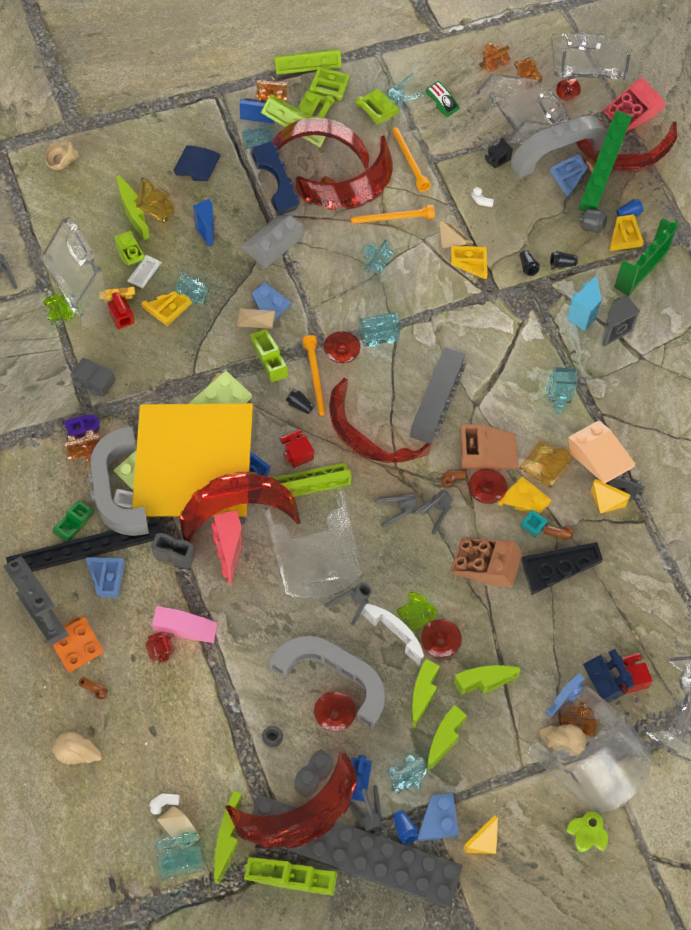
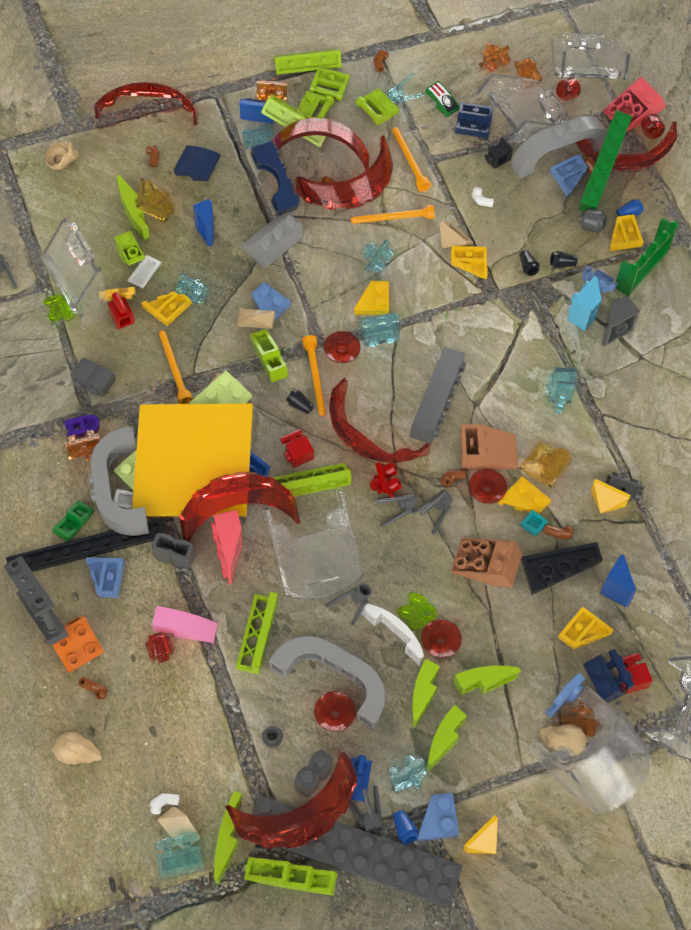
lime plate [566,811,608,852] -> none
light nougat slope [568,421,635,484] -> none
none -> clear red windscreen [94,82,199,125]
none -> dark orange arm [146,145,160,167]
none -> light orange piece [159,330,193,404]
none -> lime fence [235,591,278,675]
none -> yellow wing [354,281,389,315]
none -> red hips [369,462,402,498]
none -> dark orange arm [373,49,389,72]
none -> dark blue slope [455,102,494,138]
none -> yellow wing [558,606,614,650]
none -> medium blue plate [582,266,617,293]
none -> blue slope [600,554,636,607]
none -> clear red head [641,114,665,139]

